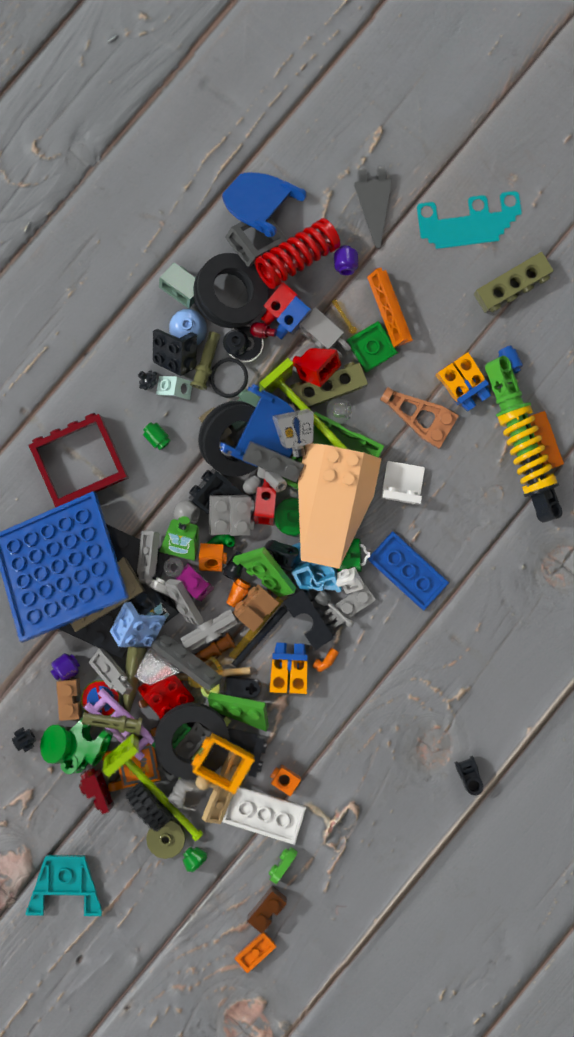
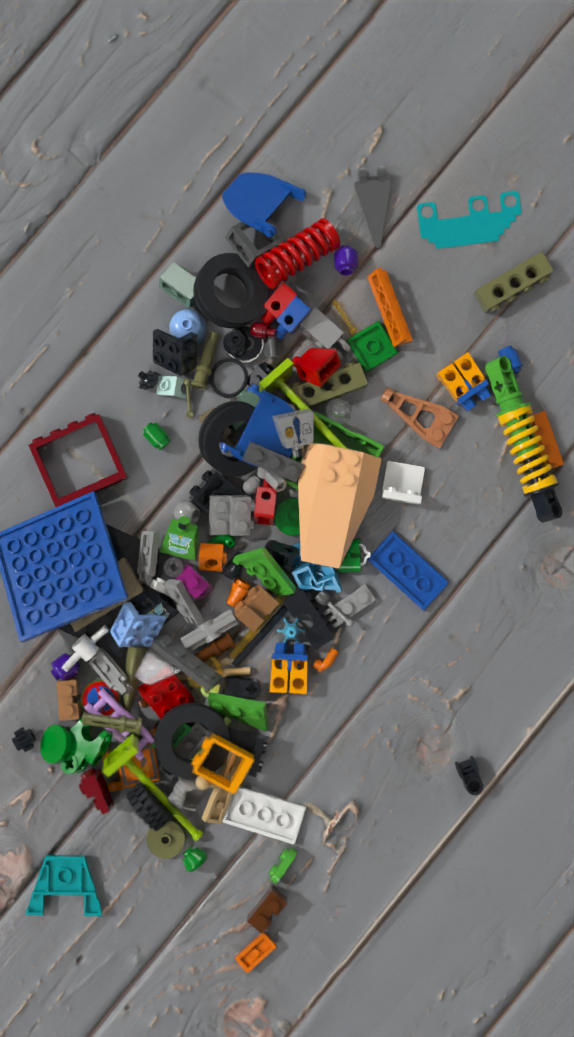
orange brick [270,764,301,797] -> none
white bracket [336,567,364,594] -> none
none -> white piece [62,625,110,672]
none -> olive hinge [184,378,194,418]
none -> black bracket [247,362,274,391]
none -> dark grey plate [263,338,282,359]
none -> medium azure piece [277,618,306,643]

